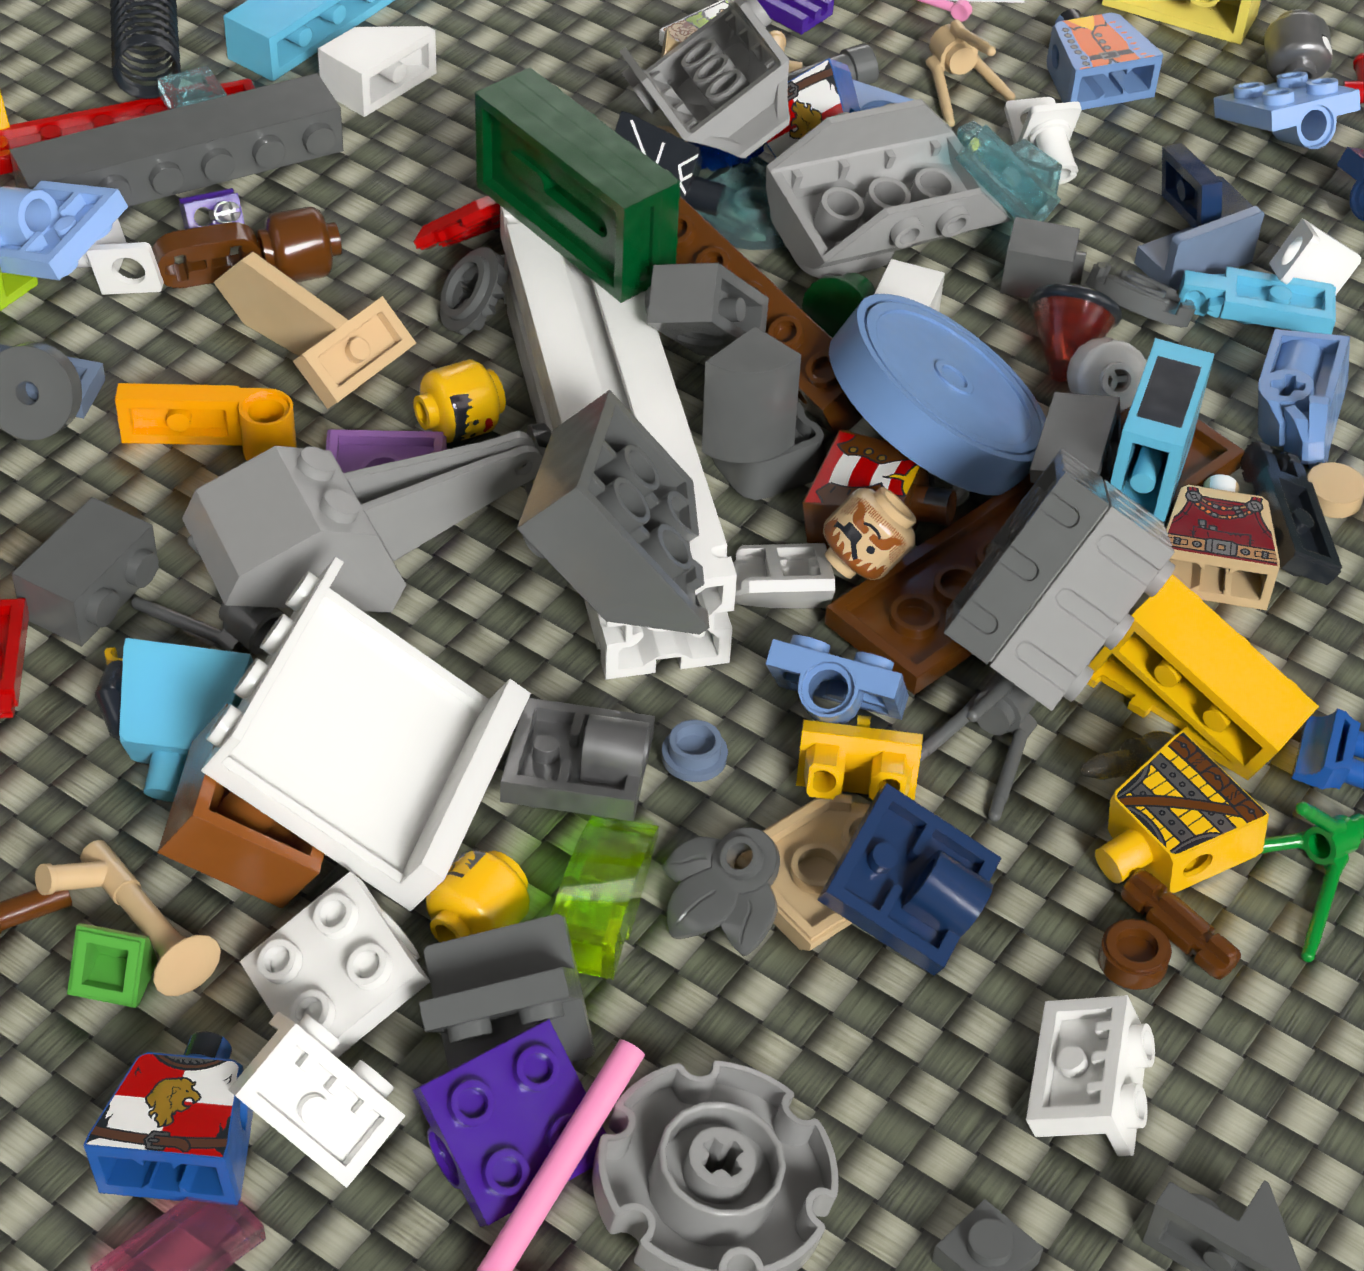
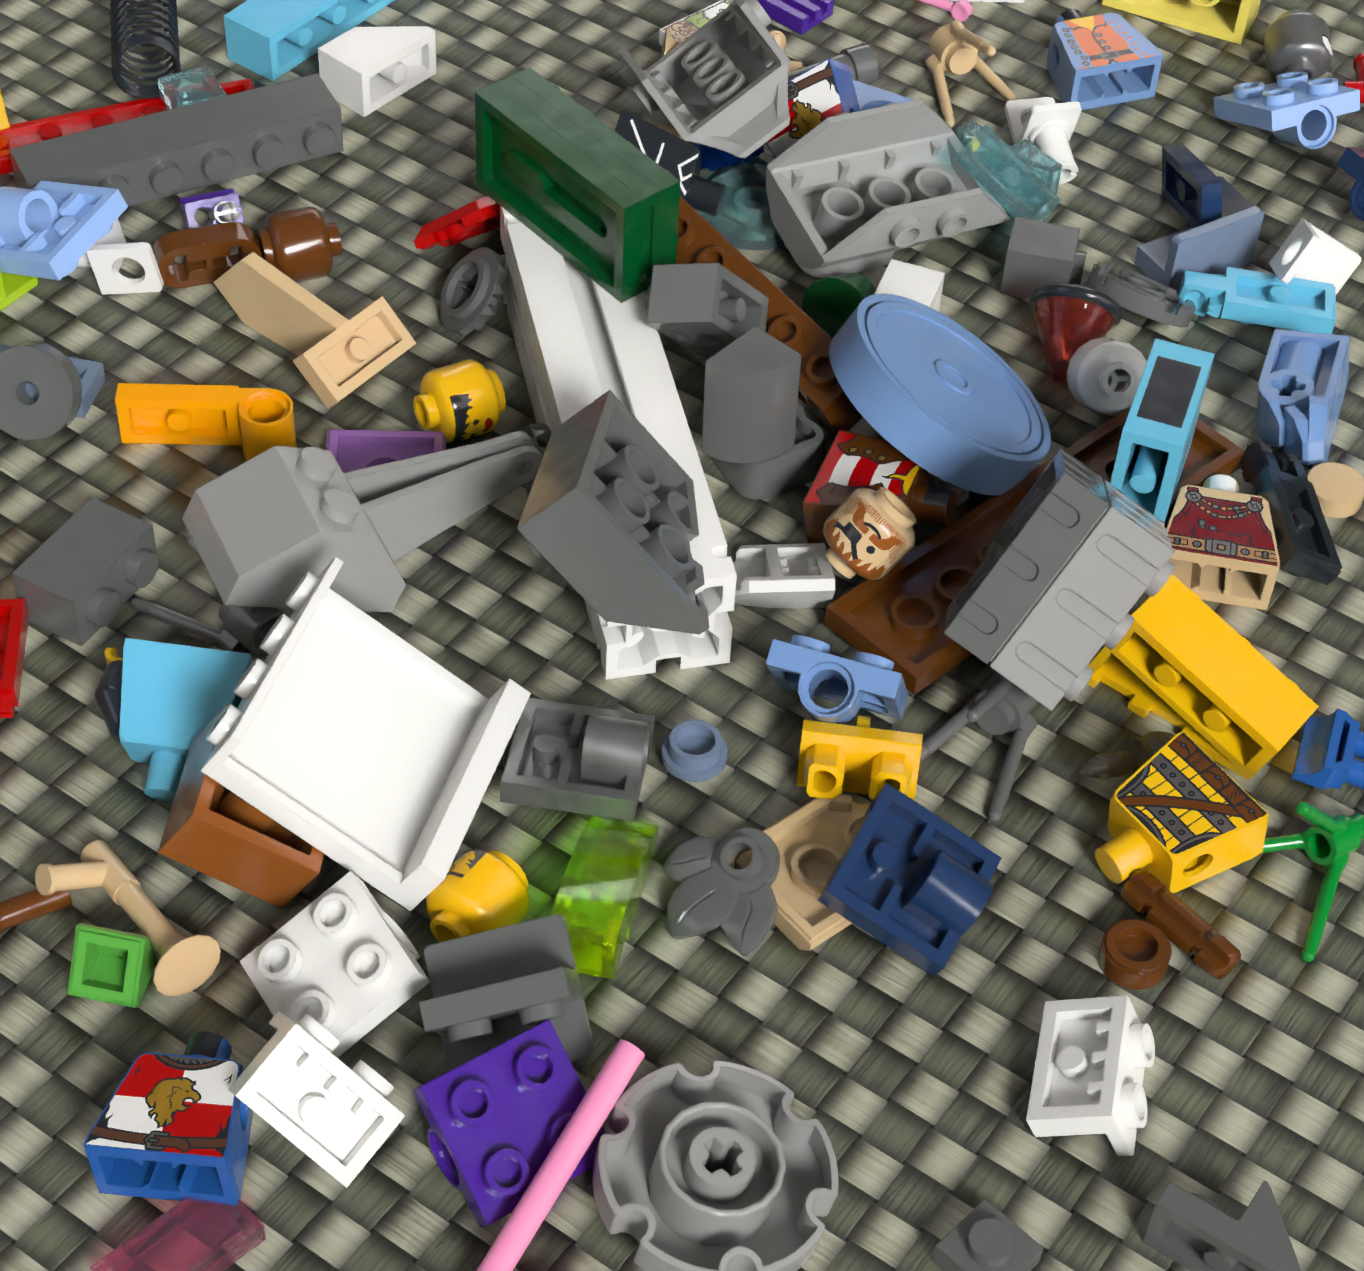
dark grey hinge [1030,392,1122,483] -> none

